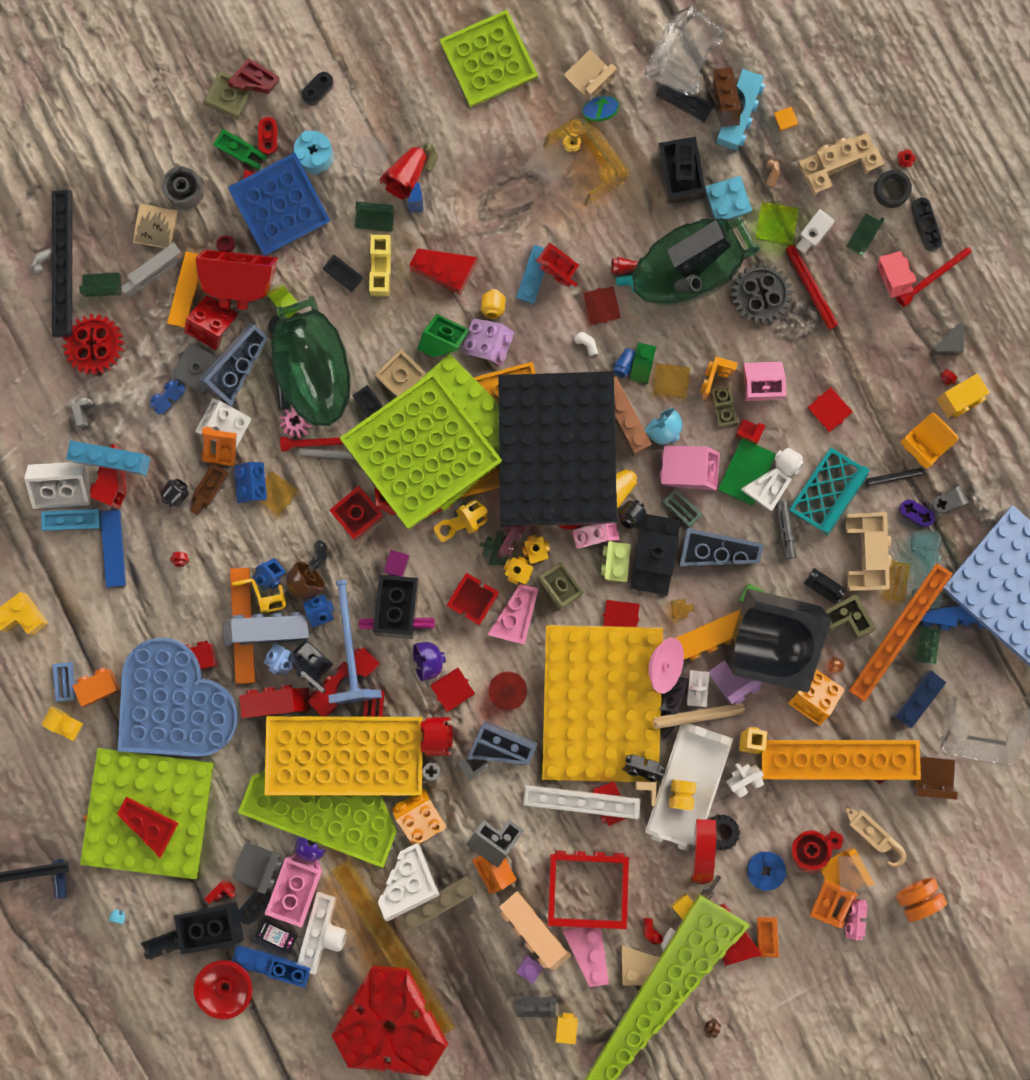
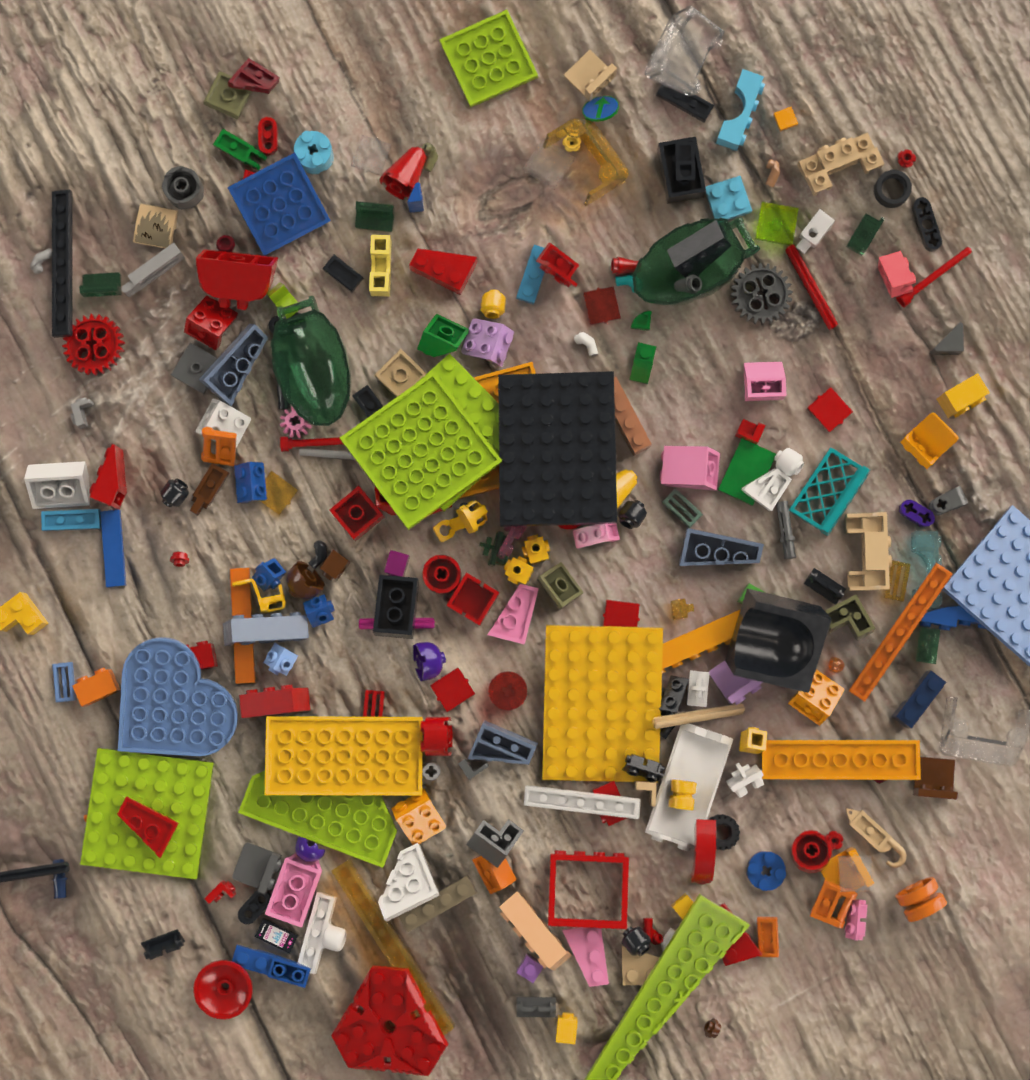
yellow brick [41,706,84,741] -> none
dark azure arch [66,440,151,476] -> none
medium azure hinge [108,909,125,924] -> none
blue hinge [149,379,186,415] -> none
light orange tile [167,251,199,328] -> none
black brick [174,901,244,955] -> none
black bracket [289,639,333,693] -> none
black plate [301,72,334,106] -> none
red arch [308,647,381,717] -> none
medium blue tile [328,580,382,703] -> none
yellowish green bracket [601,541,631,583] -> none
blue cone [613,348,635,378] -> none
black brick [630,514,681,596] -> none
medium azure cylinder [645,408,683,445] -> none
bright pink piece [649,638,684,693] -> none
clear yellow piece [653,363,690,399] -> none
light orange bracket [700,357,738,400] -> none
clear smoke hand [700,875,721,900] -> none
olive slope [711,386,738,429] -> none
reddish brown arch [712,67,741,127] -> none
black bar [866,467,924,486] -> none
red plate [940,369,958,386] -> none
none -> reddish brown brick [320,550,351,581]
none -> red brick [422,555,462,595]
none -> black head [622,926,651,957]
none -> green tile [631,311,652,331]

